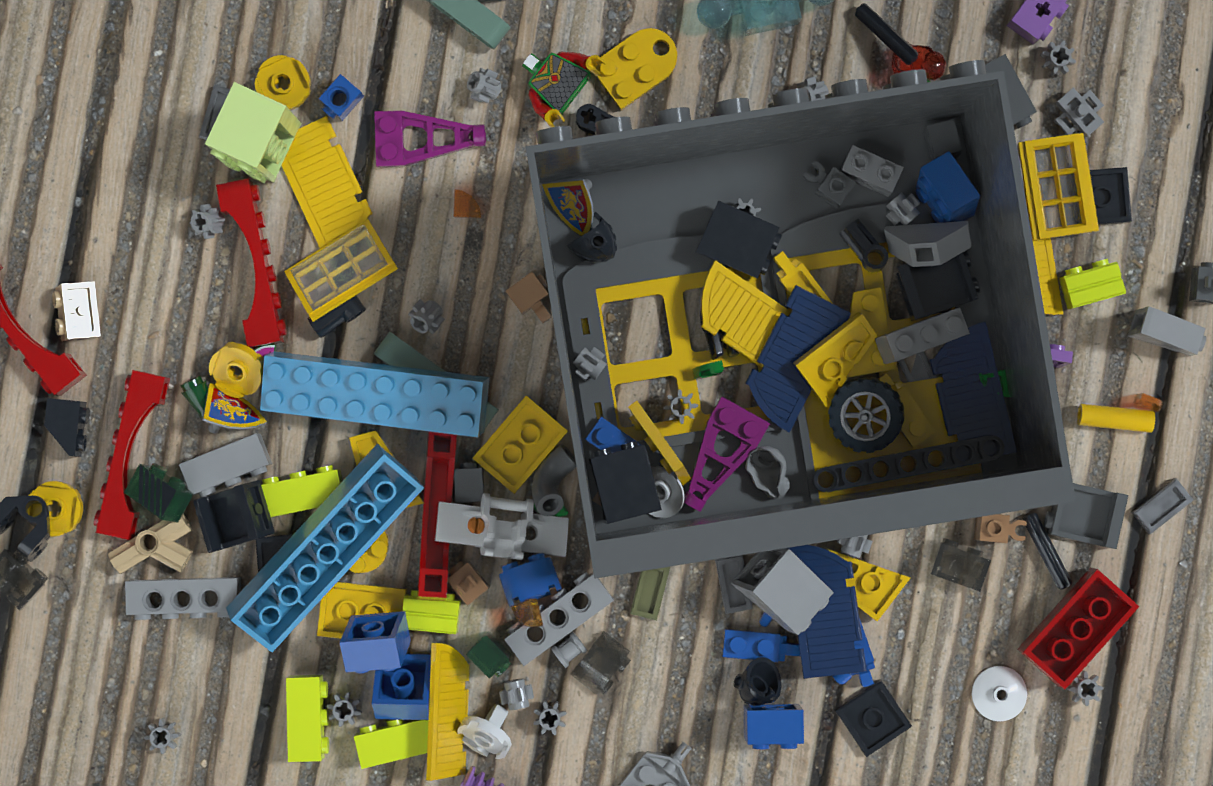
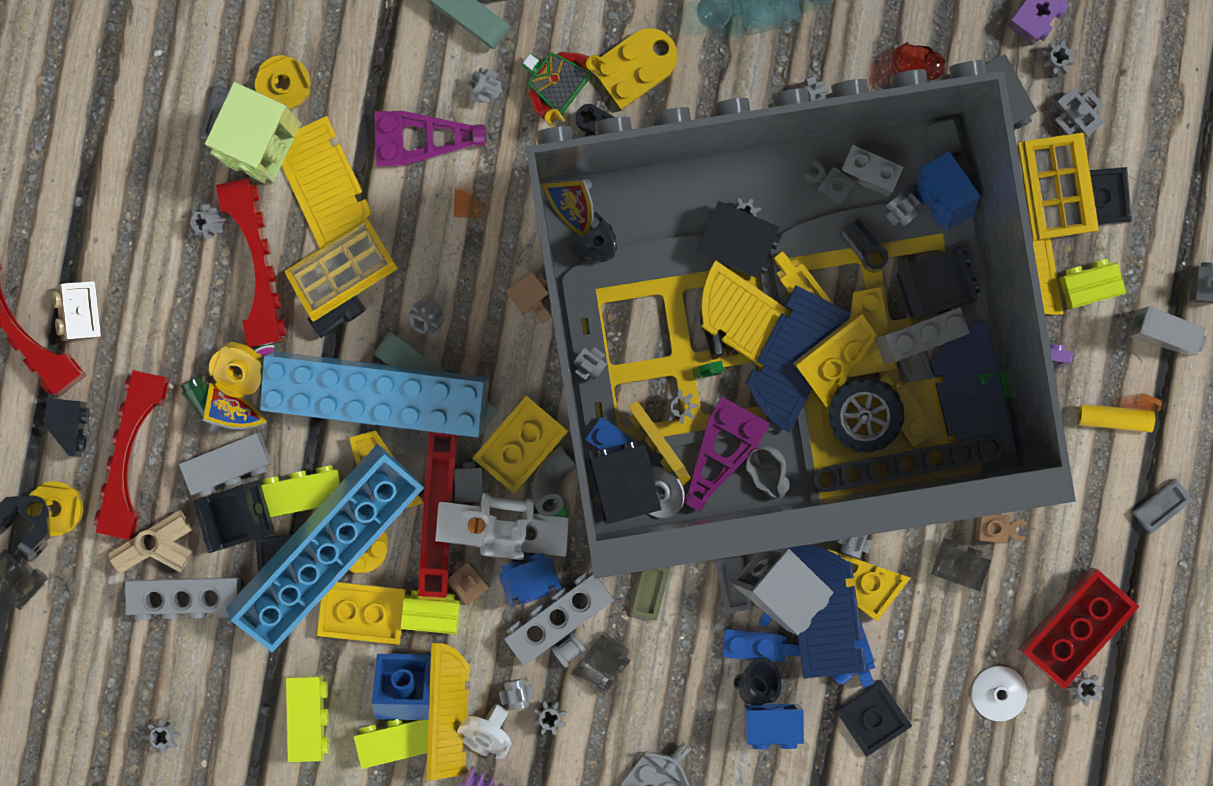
clear green brick [124,463,194,523] -> none
blue brick [319,74,364,121] -> none
light grey gear [327,692,362,727] -> none
blue brick [339,611,411,674] -> none
clear green brick [466,631,512,679] -> none
clear orange tile [511,598,543,627] -> none
black axle [855,3,918,65] -> none
light grey slope [884,221,972,267] -> none
black axle [1023,513,1072,590] -> none
dark grey panel [1044,483,1129,549] -> none

